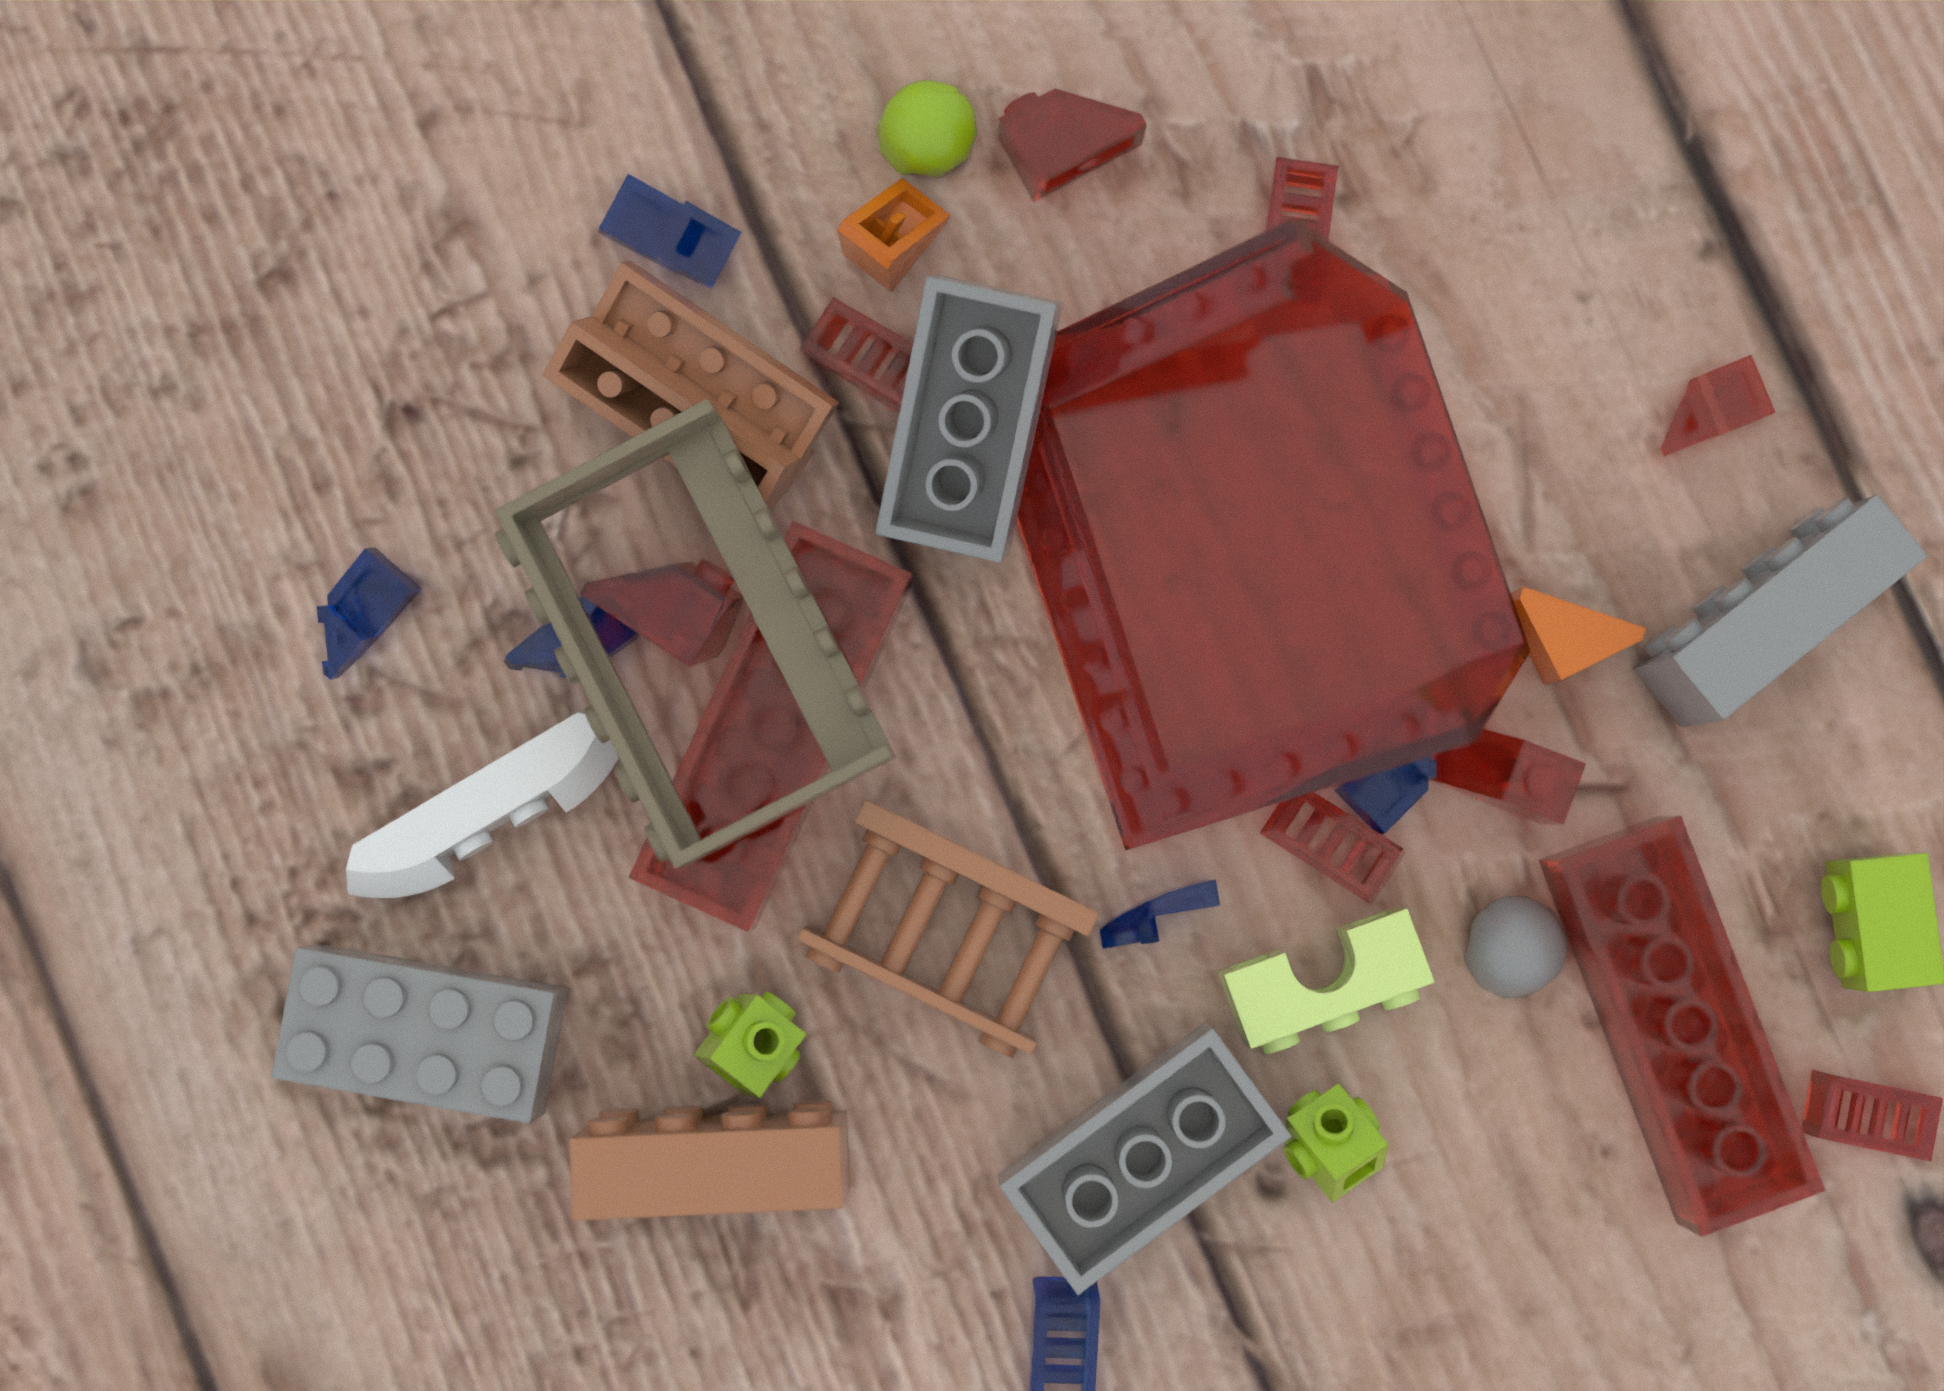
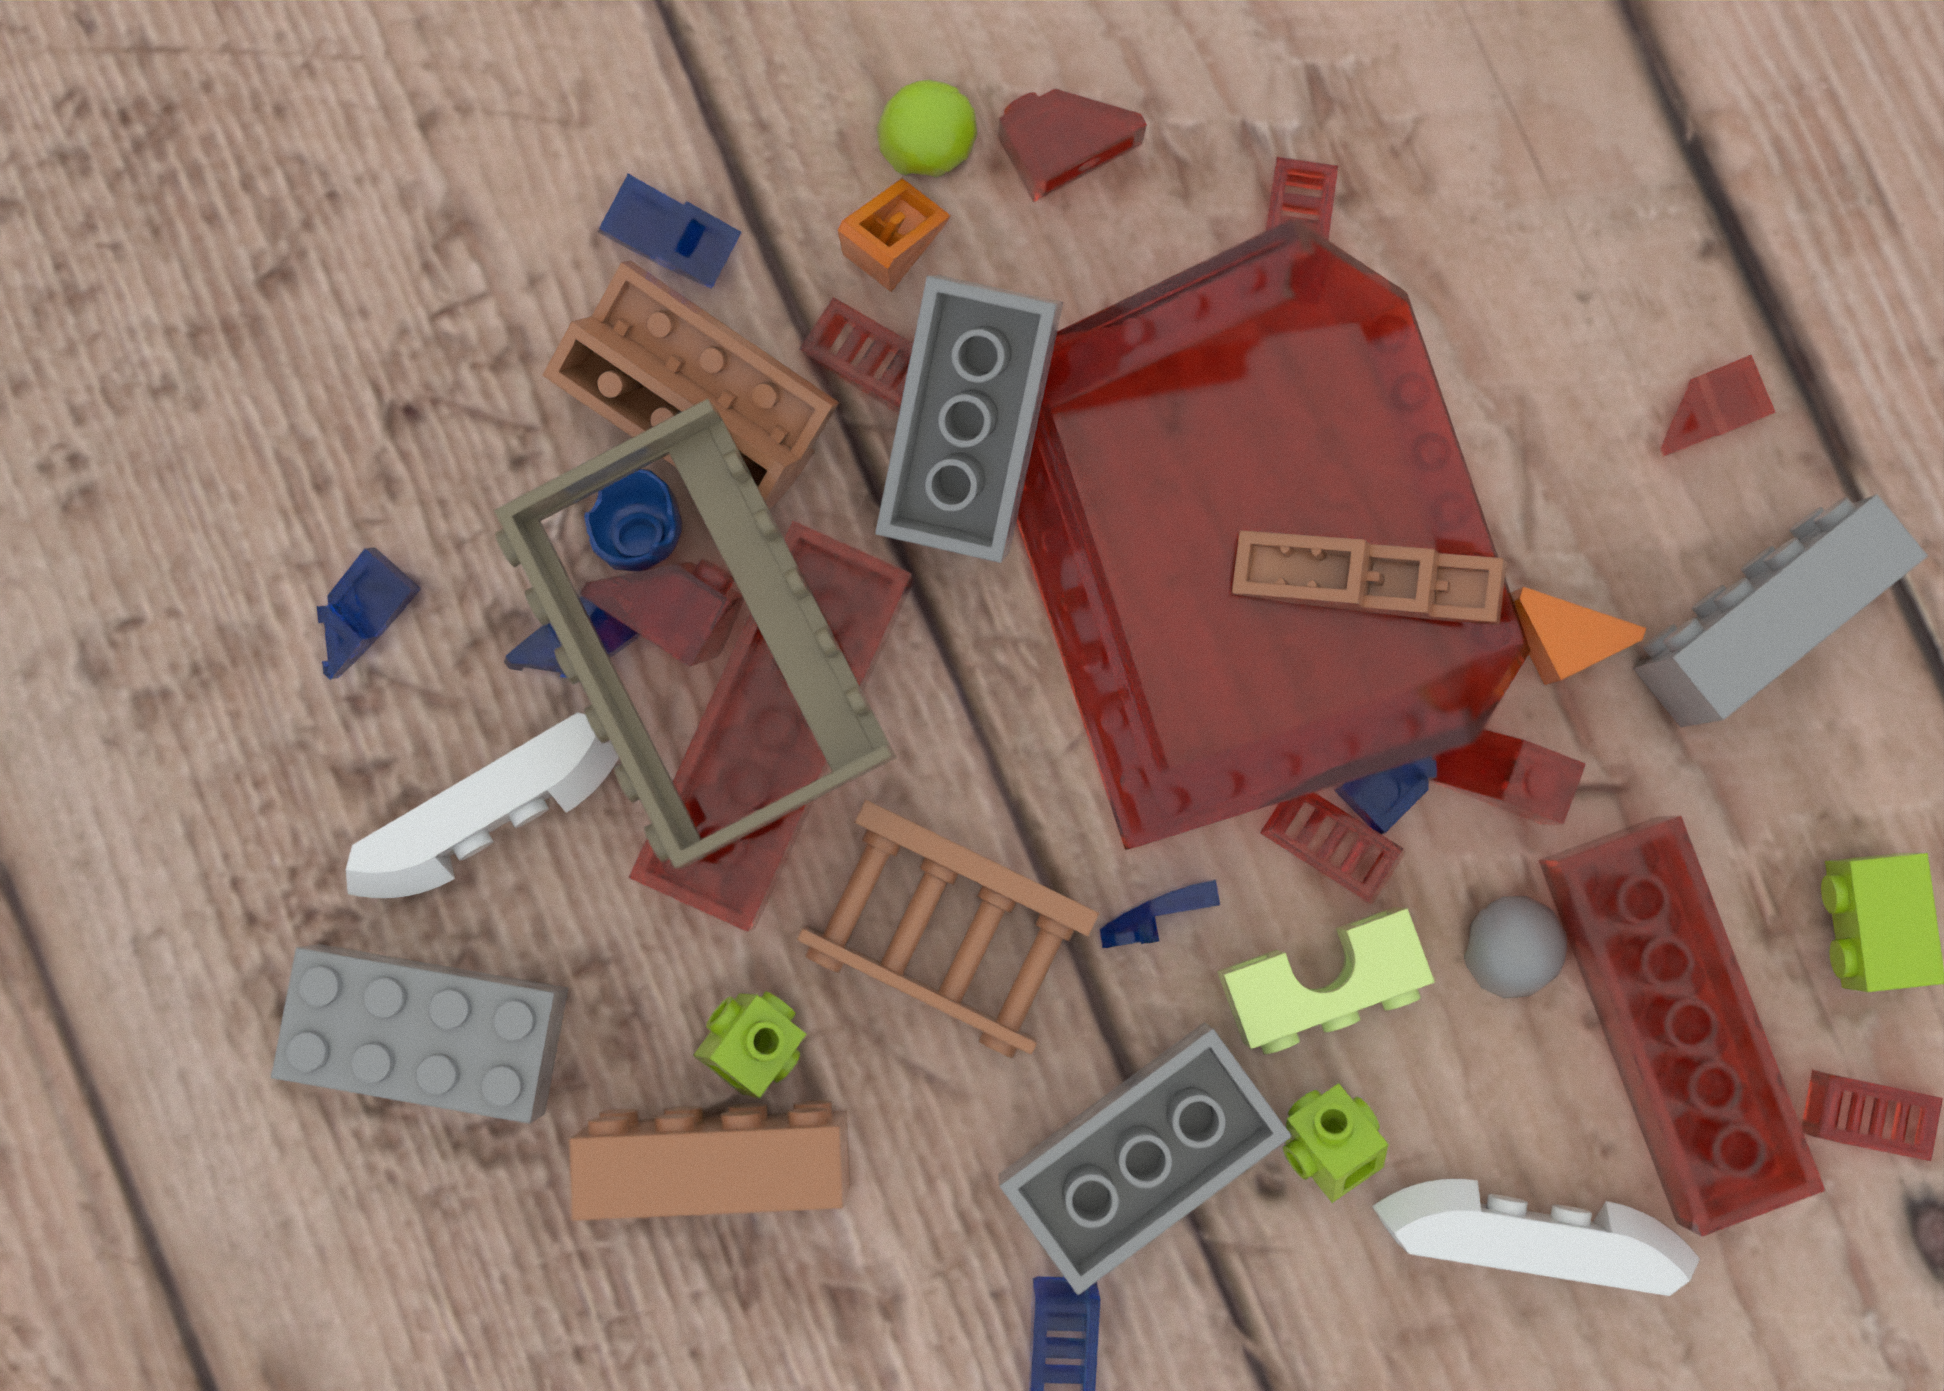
none -> blue hair [584,469,683,572]
none -> nougat slope [1232,530,1507,626]
none -> white brick [1372,1179,1700,1296]

